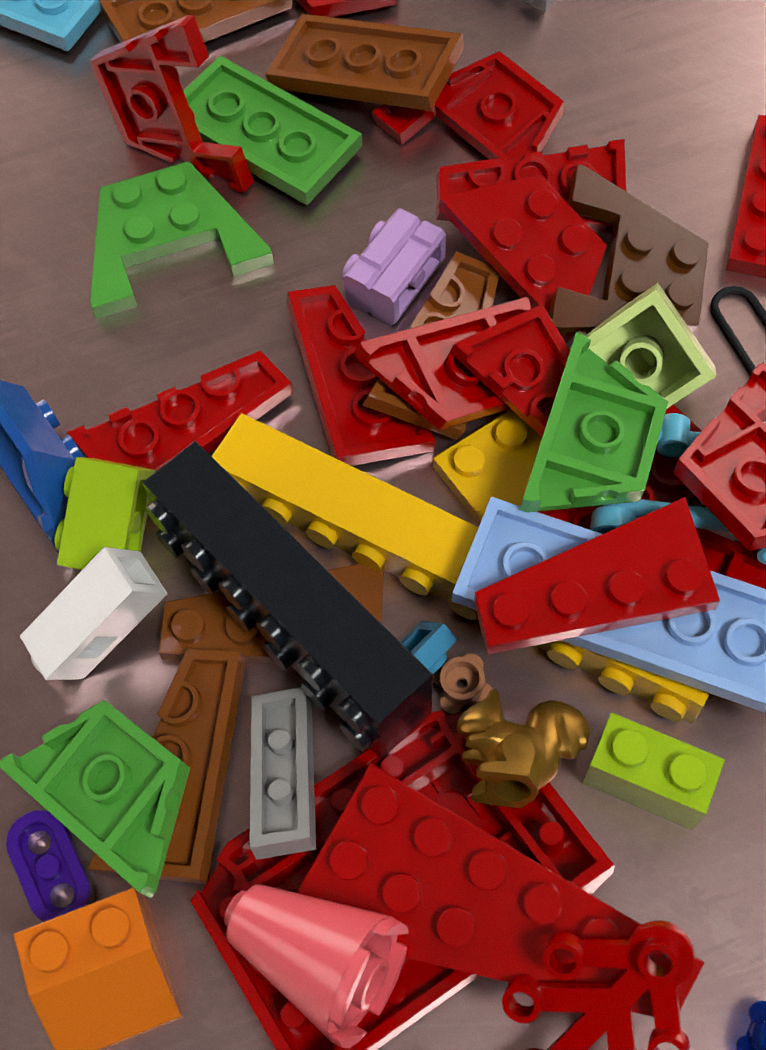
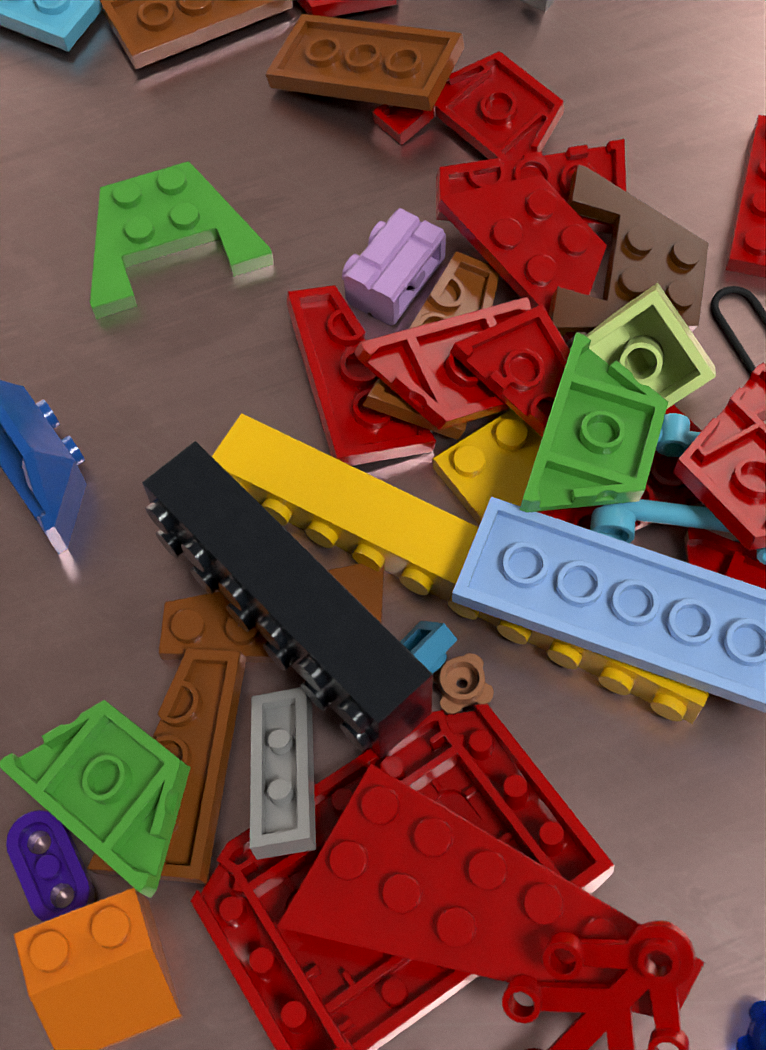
white brick [20,547,168,680] -> none
lime brick [55,457,155,570] -> none
red wing [67,350,293,472] -> none
red wing [89,15,254,193] -> none
bright green plate [184,55,363,205] -> none
coral cone [224,884,408,1049] -> none
pearl gold animal [457,689,590,809] -> none
red wing [474,497,720,655] -> none
lime brick [582,712,725,830] -> none

